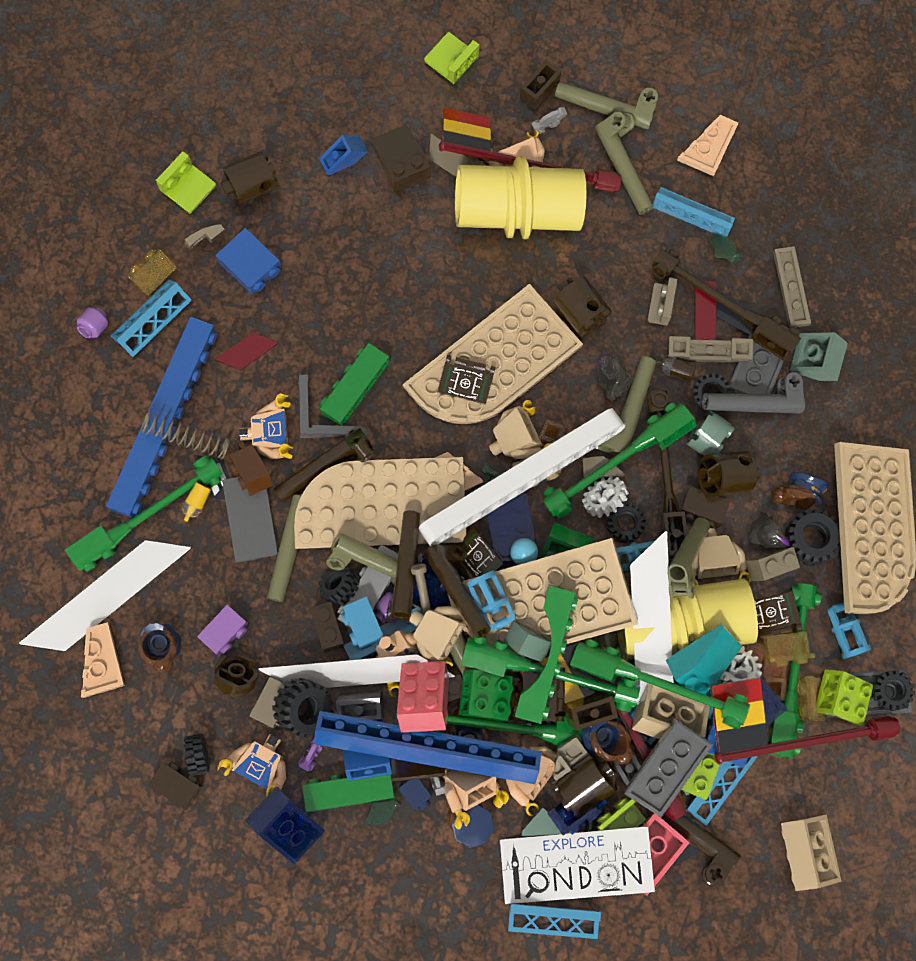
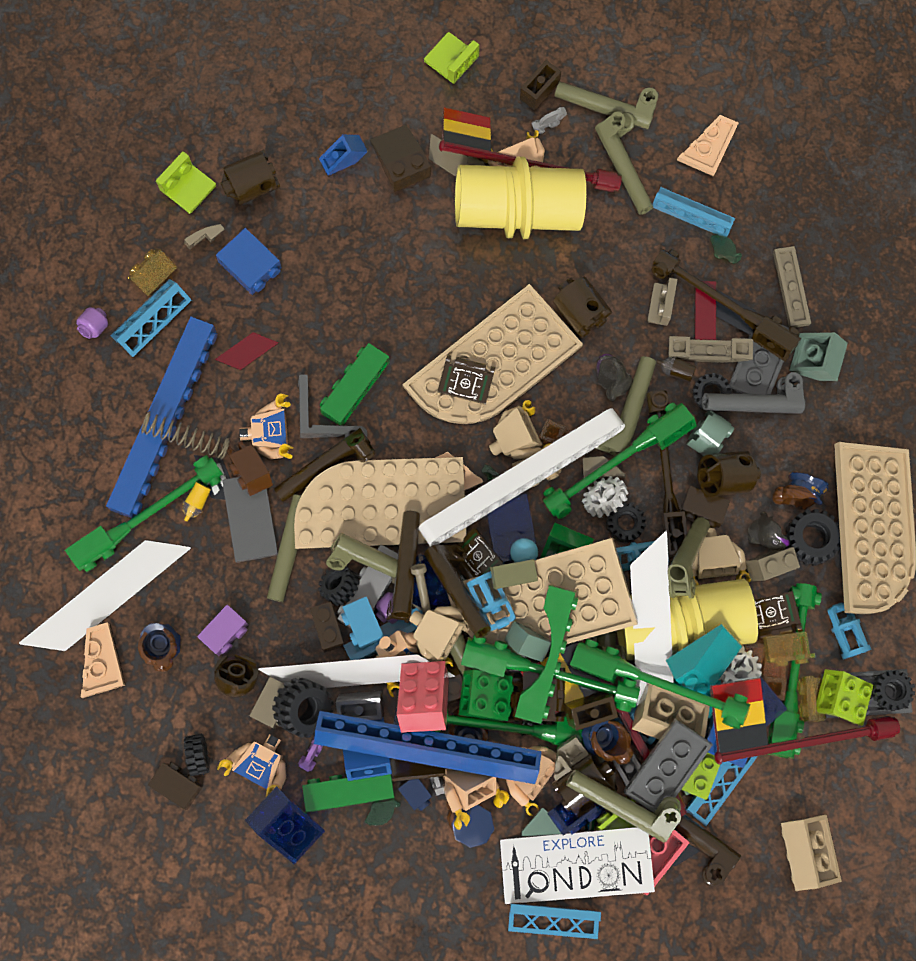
none -> olive tile [490,559,538,589]
none -> olive axle [566,770,681,843]

